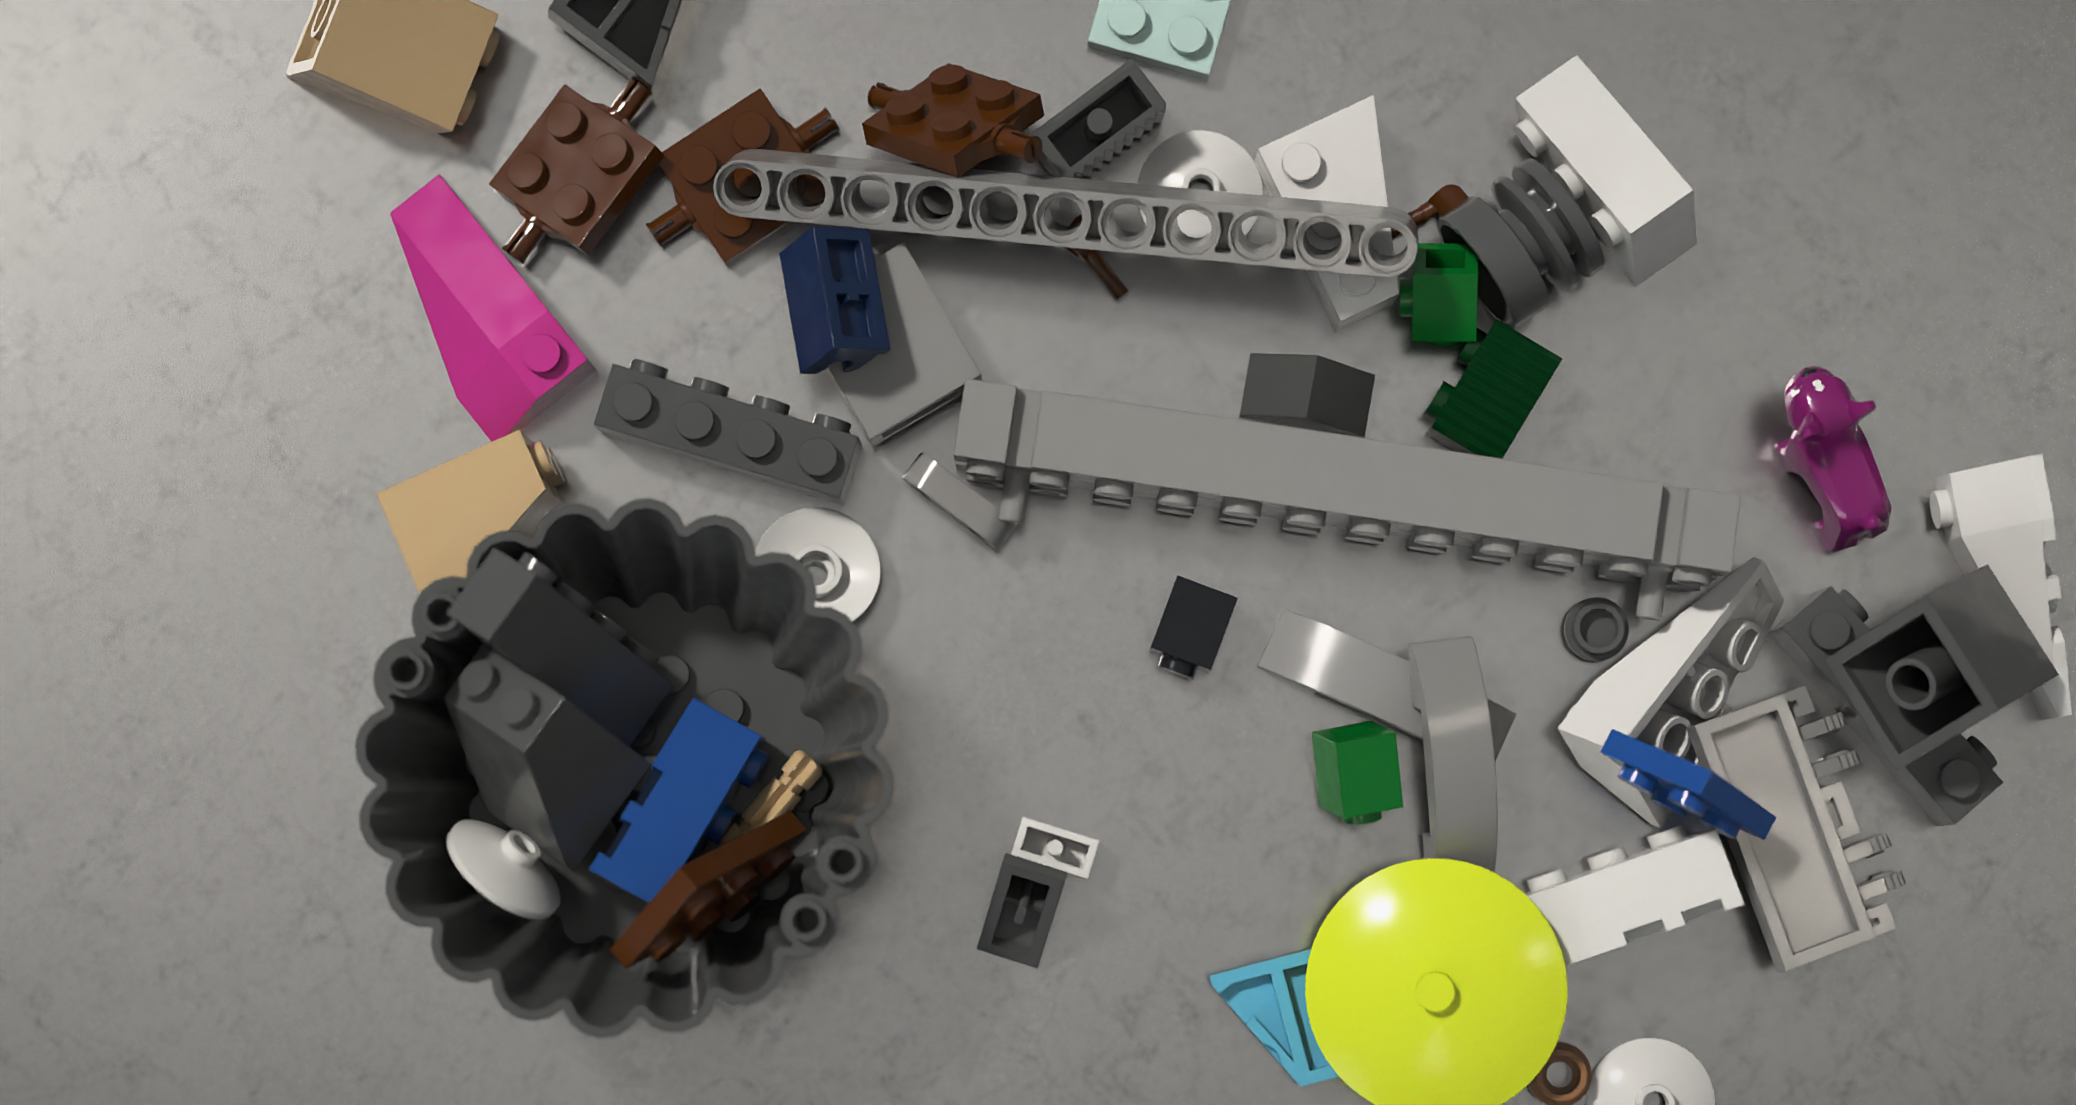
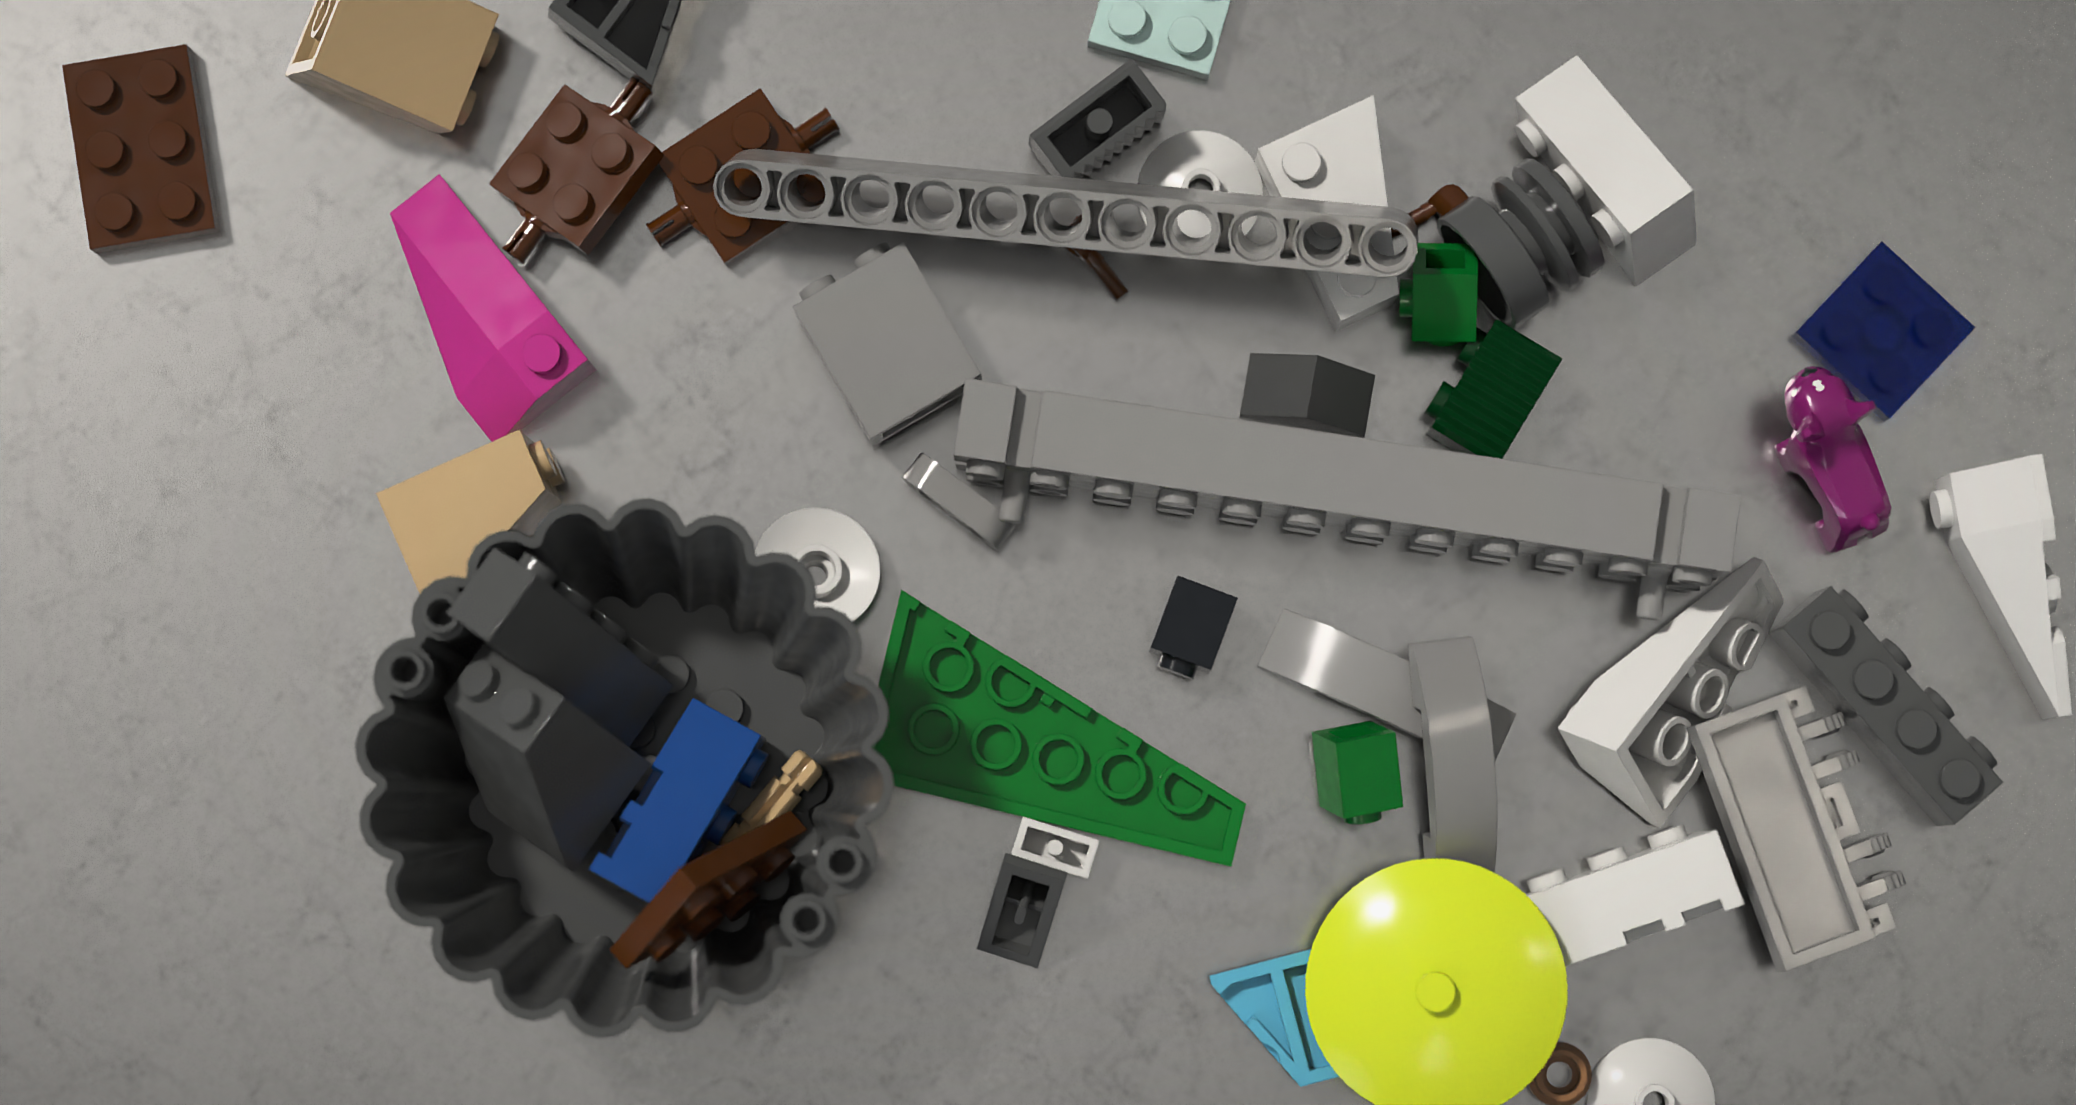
white dish [446,820,561,920] -> none
dark grey brick [593,359,862,506] -> none
dark blue hinge [779,226,891,374] -> none
reddish brown plate [862,63,1044,177] -> none
dark grey plate [1564,597,1629,661] -> none
blue plate [1600,729,1776,840] -> none
dark grey slope [1825,564,2059,772] -> none
none -> reddish brown plate [62,44,220,254]
none -> green wing [872,590,1246,867]
none -> clear blue plate [1791,241,1976,422]

